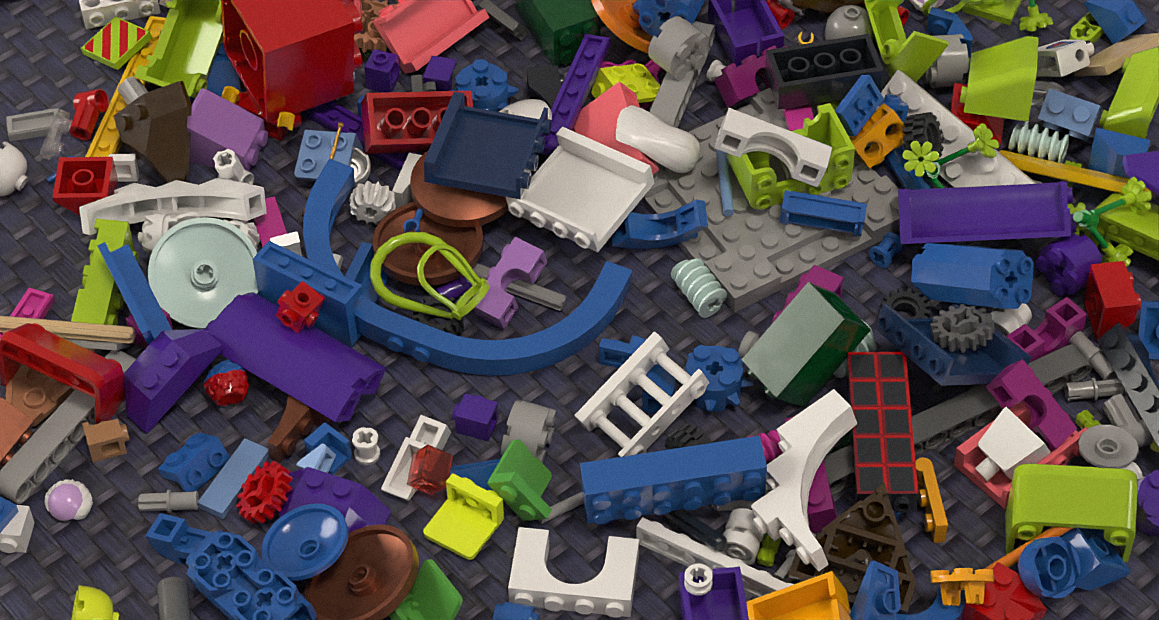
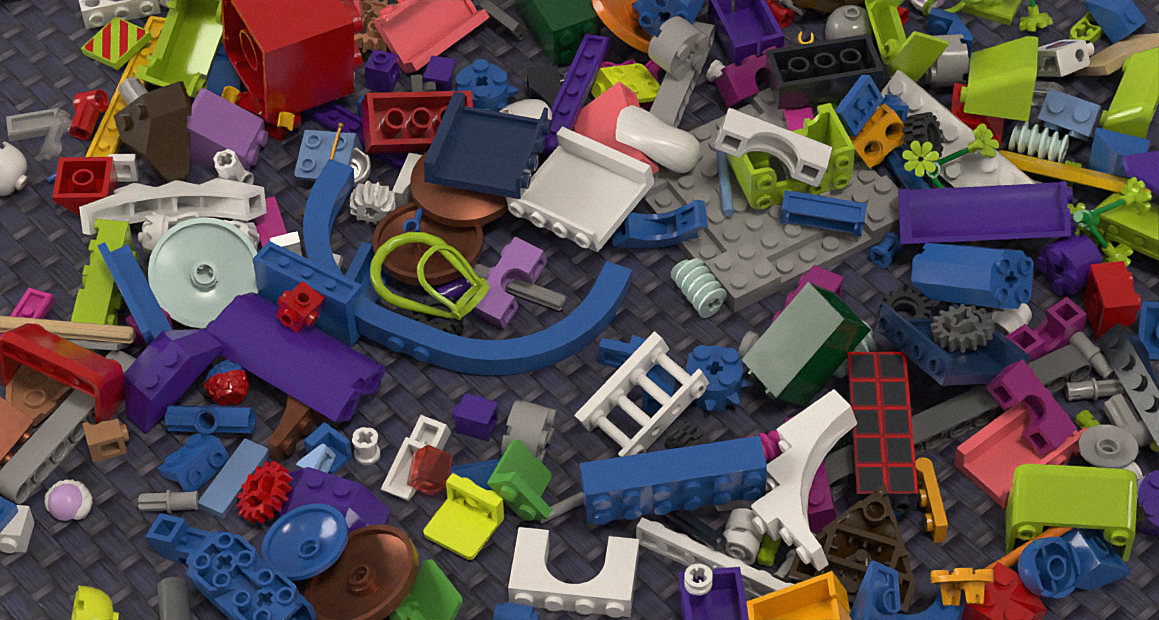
white torso [975,407,1051,481] -> none
none -> blue piece [165,404,256,434]

